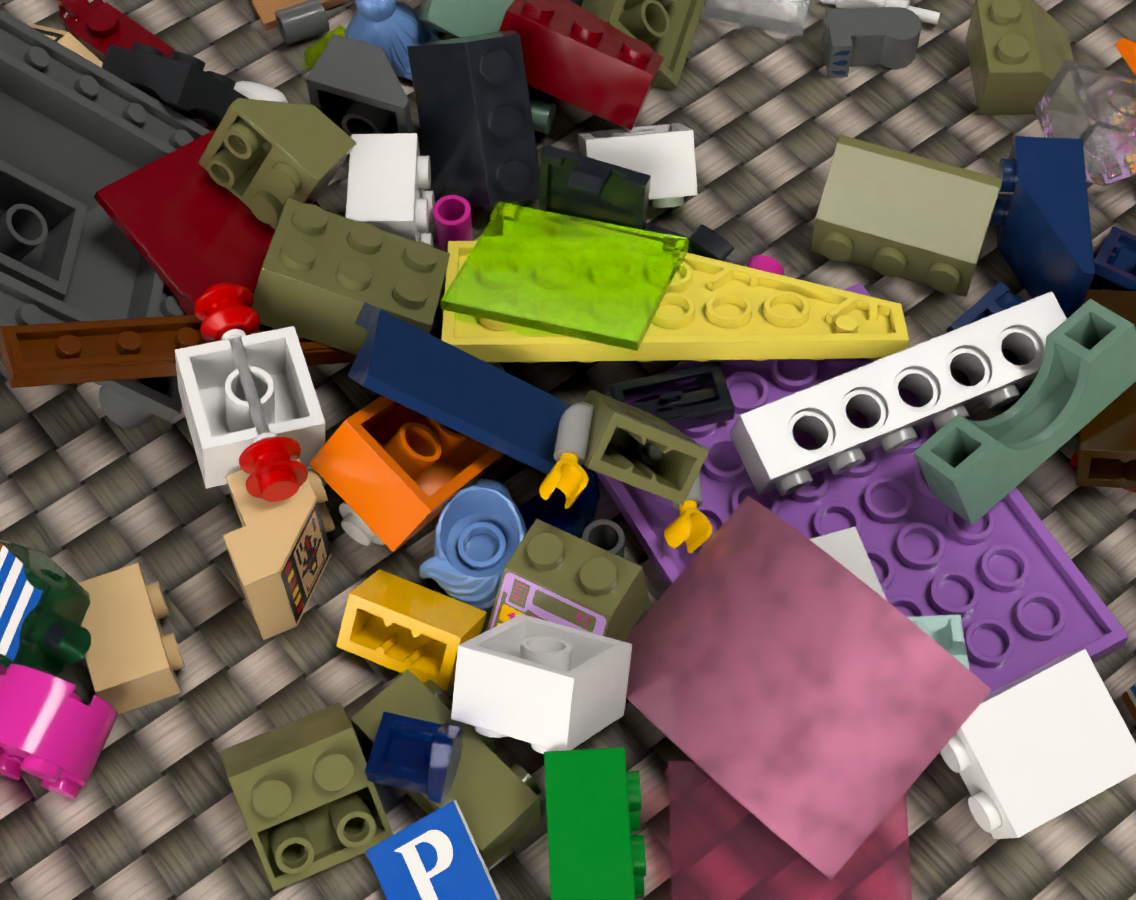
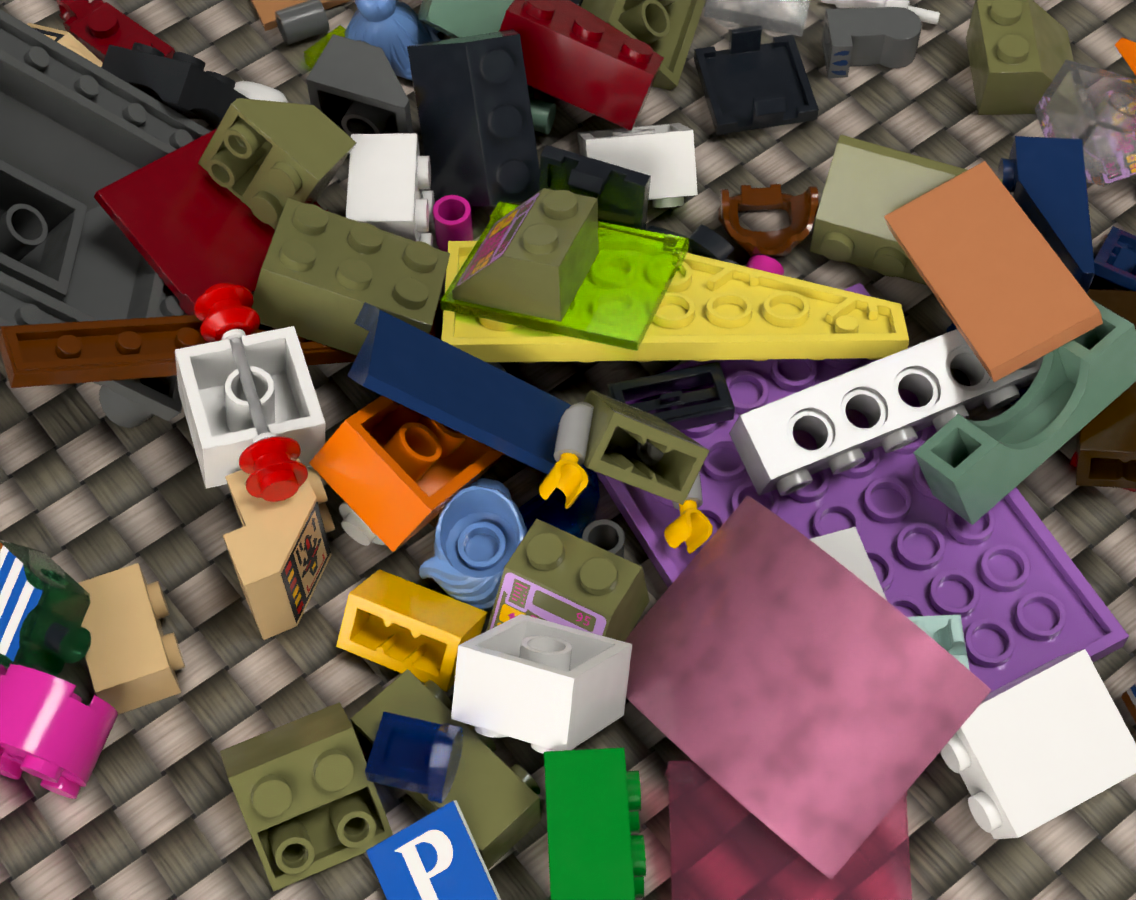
none -> olive slope [452,188,599,322]
none -> black piece [694,25,819,135]
none -> reddish brown helmet [717,184,818,258]
none -> nougat tile [884,161,1103,382]

